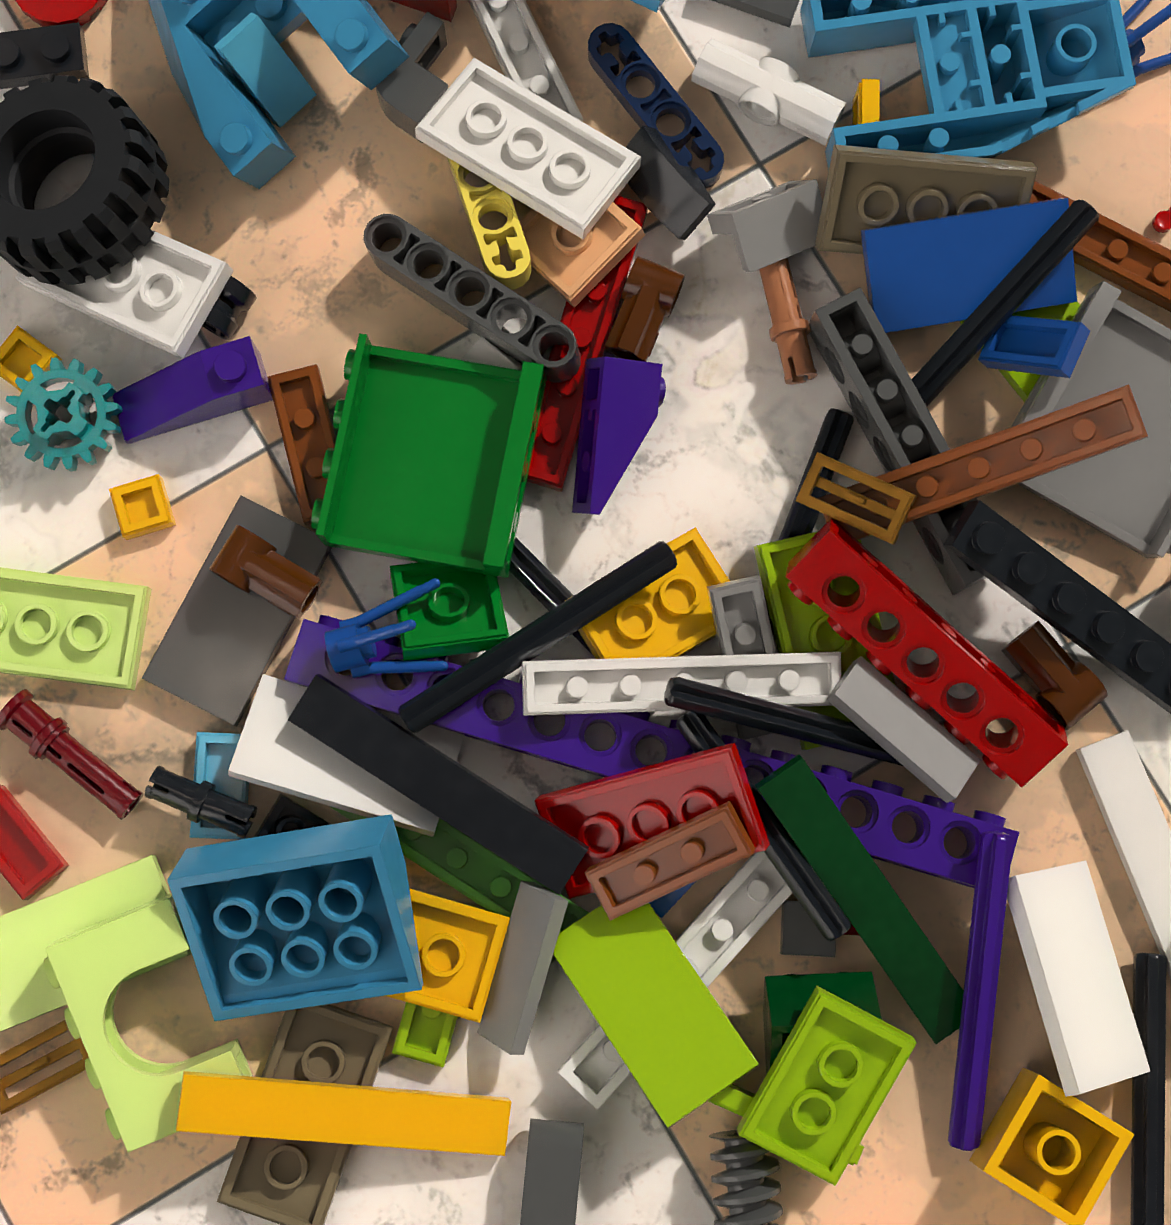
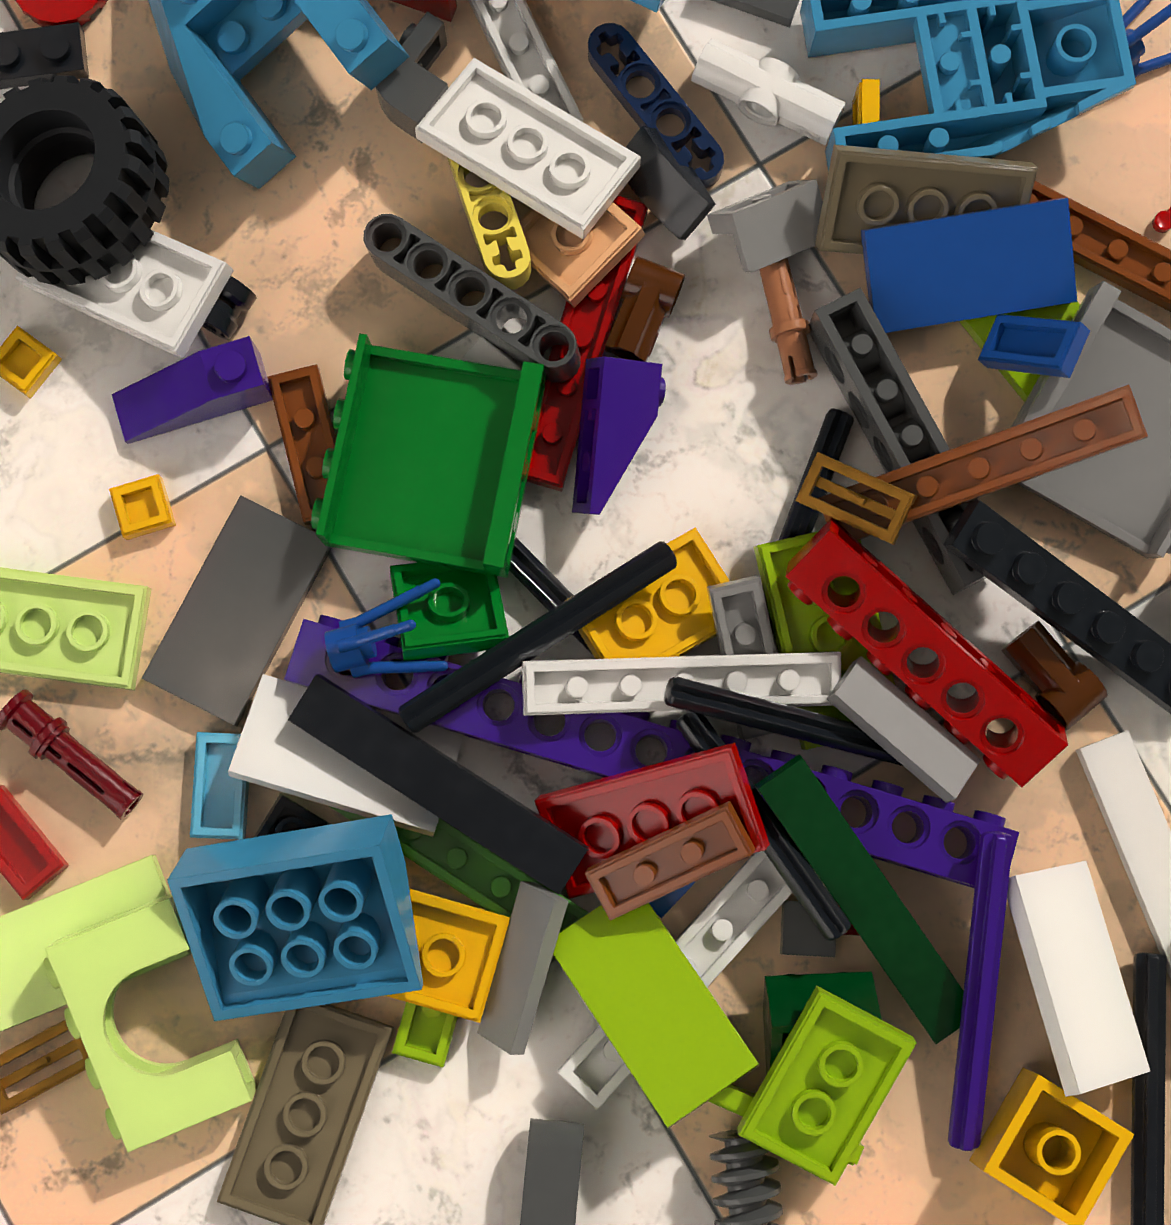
teal gear [4,357,122,472] -> none
black pin [145,766,257,838] -> none
yellow tile [176,1071,511,1156] -> none
reddish brown piece [209,525,323,619] -> none
medium azure tile [214,13,317,128] -> none
black axle [912,200,1099,407] -> none

